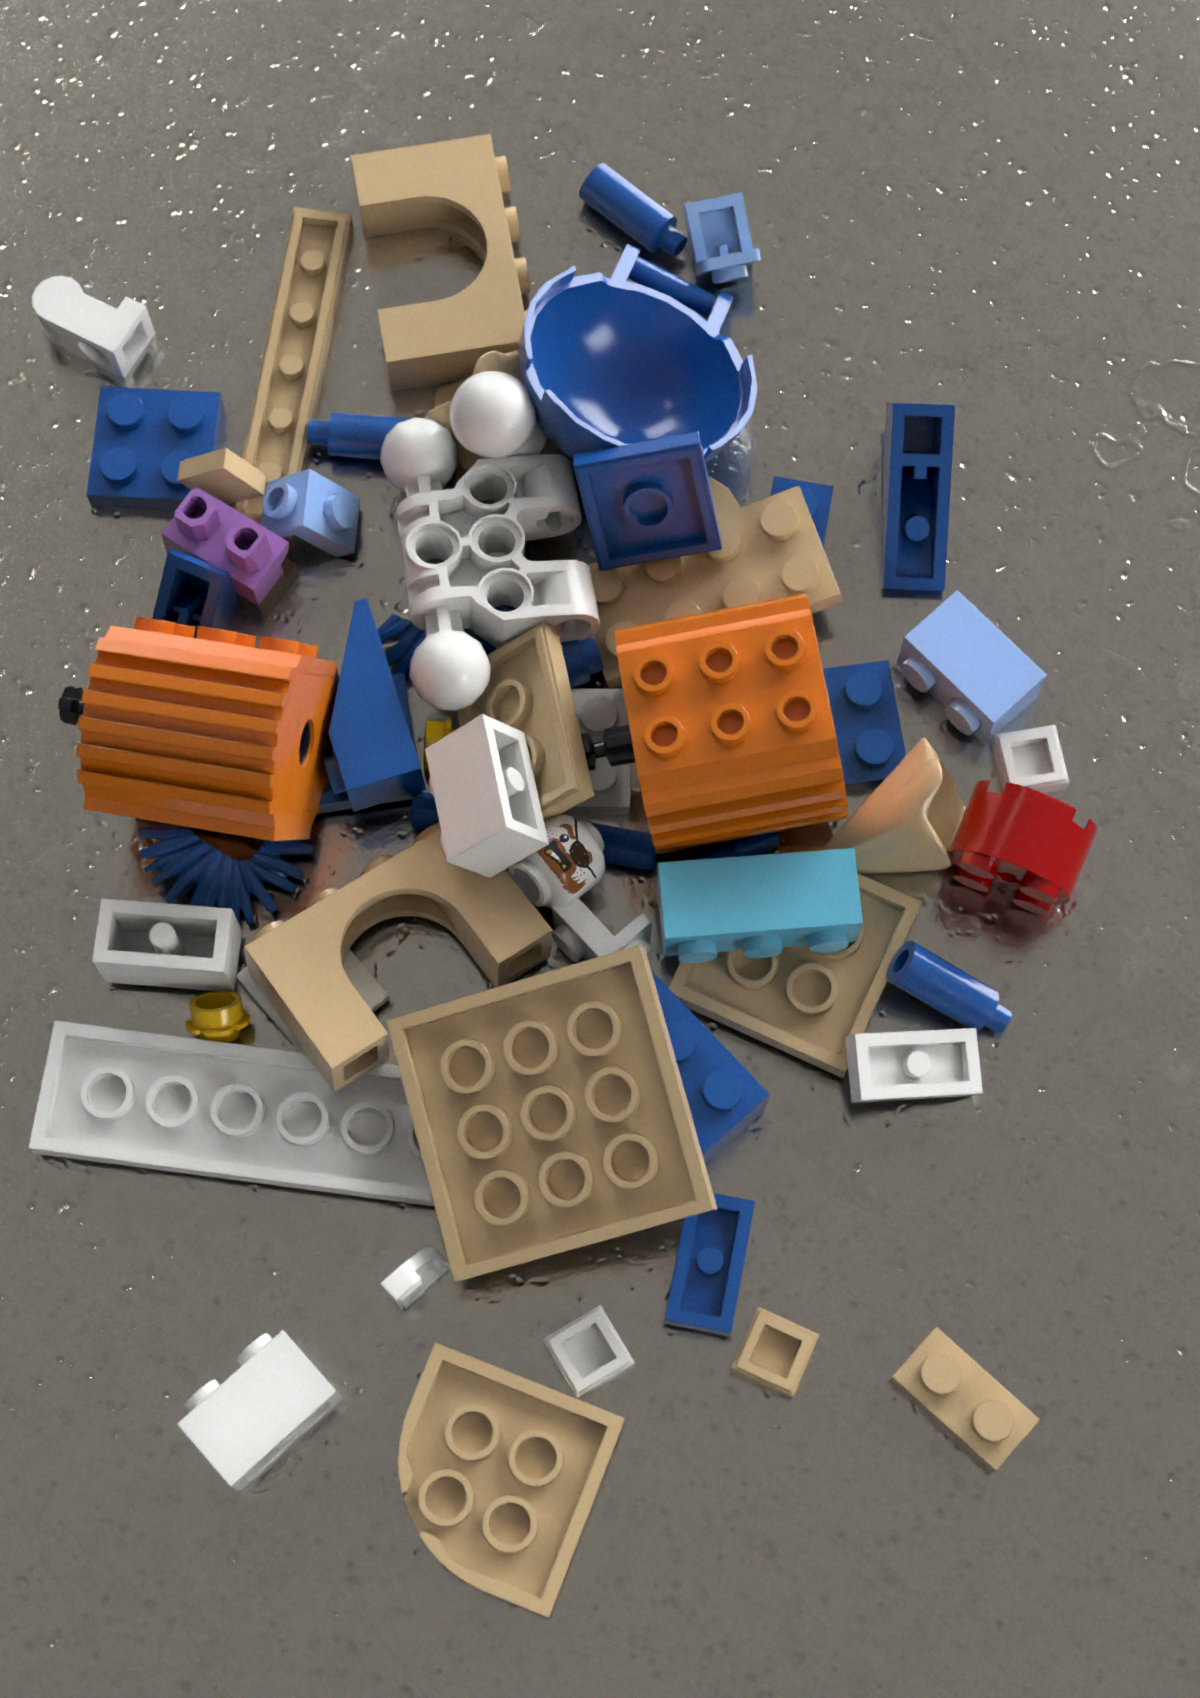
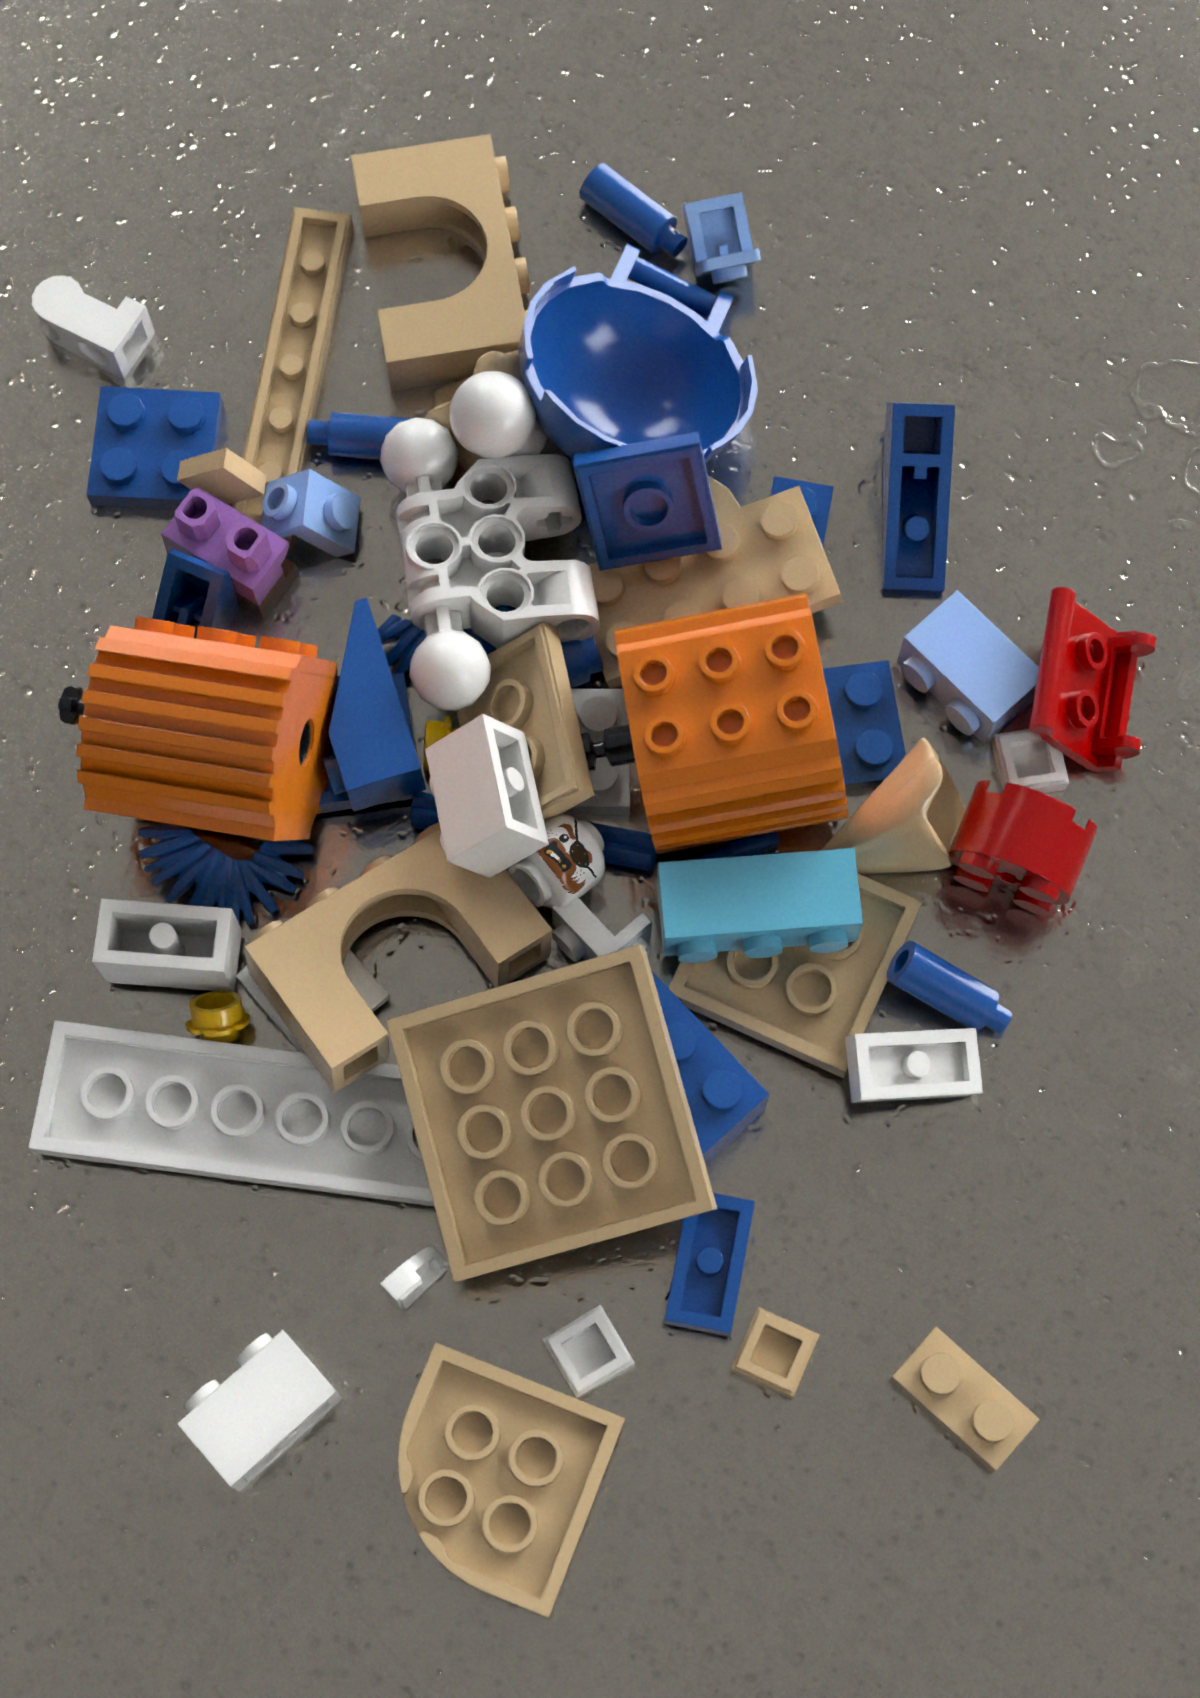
none -> red piece [1029,587,1157,772]

